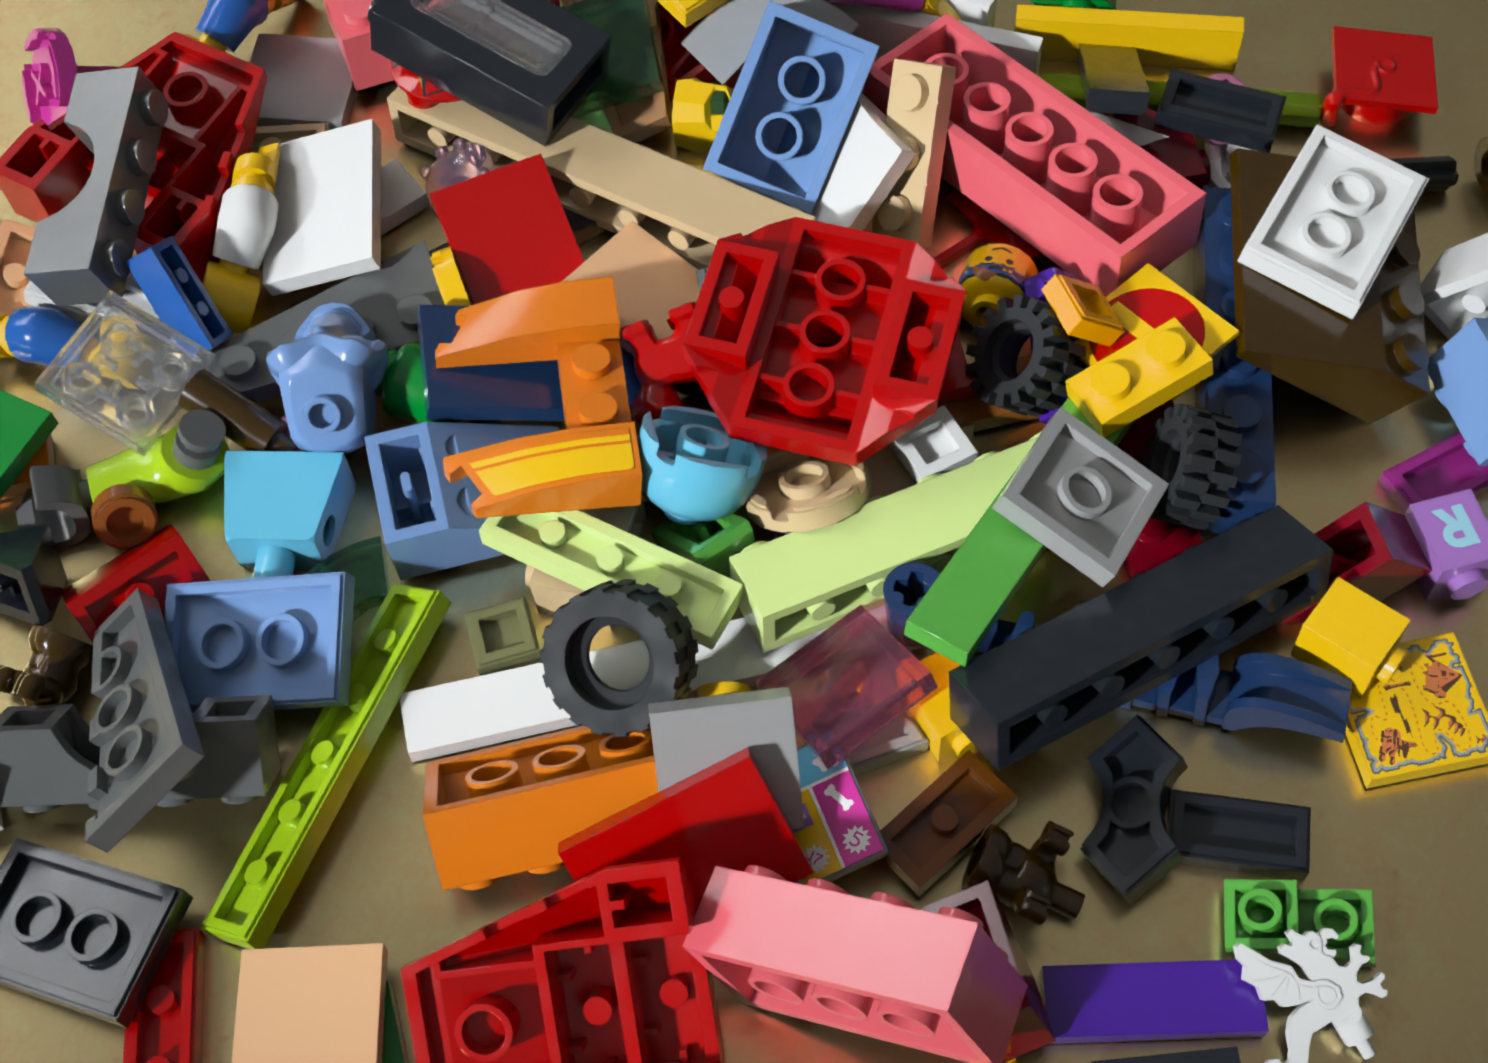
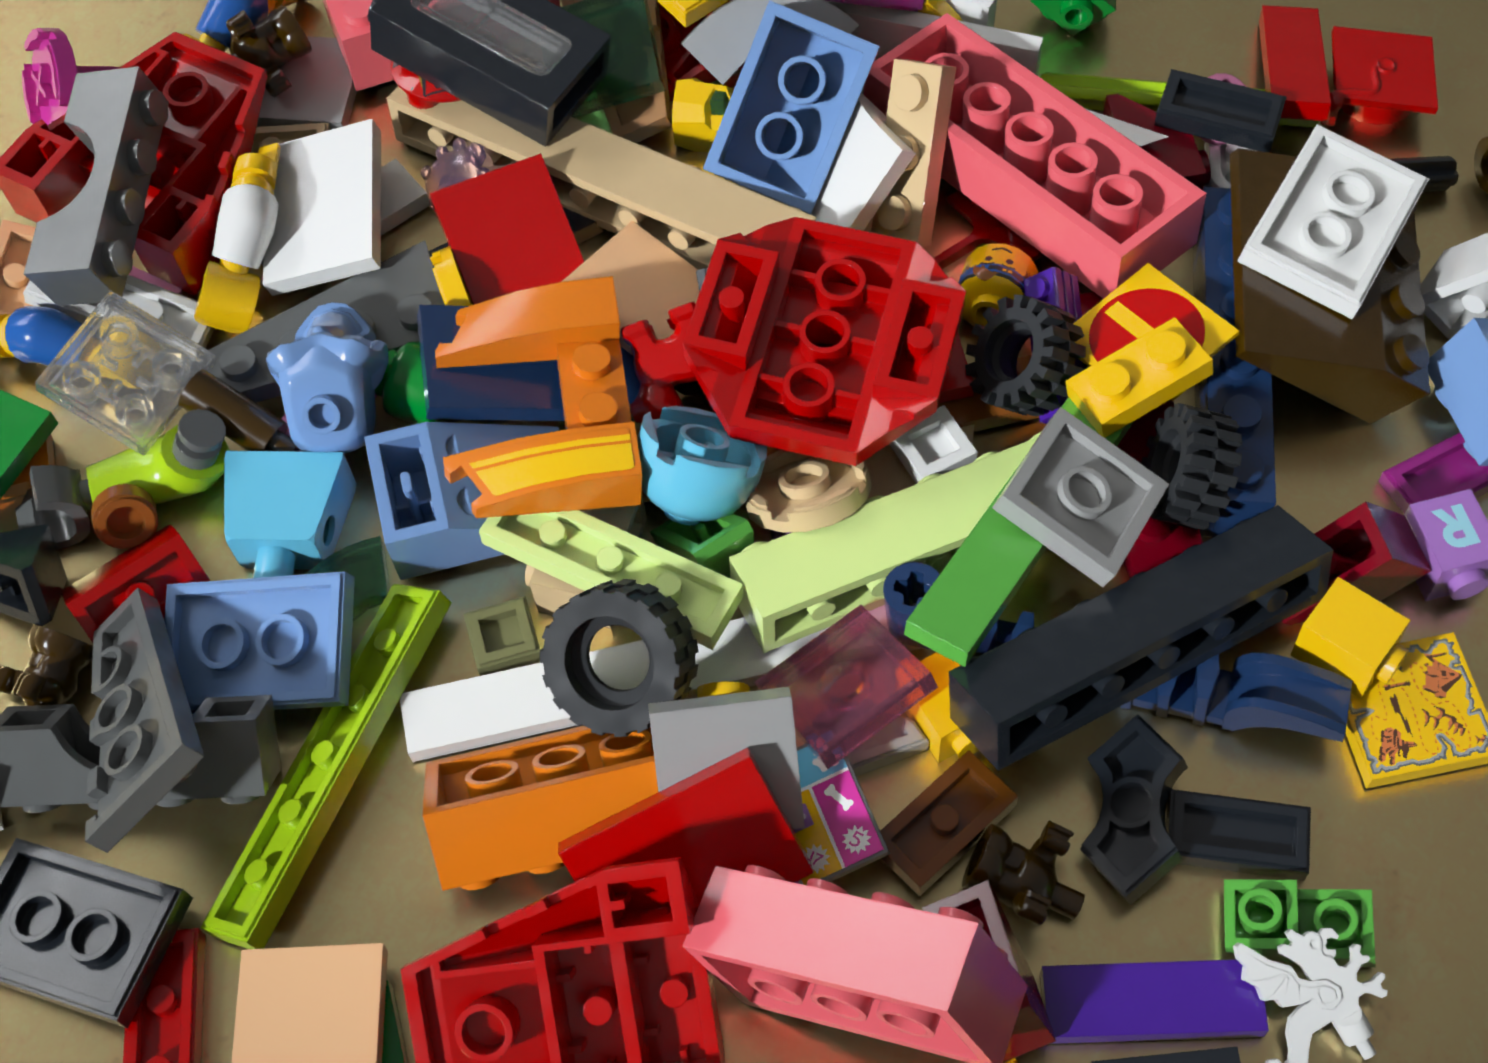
blue piece [125,236,233,361] -> none
yellow tile [1014,4,1244,71] -> none
light orange tile [1041,274,1125,347] -> none
tile [1077,44,1150,115] -> none
none -> dark brown piece [226,5,312,97]
none -> red tile [1259,5,1331,121]

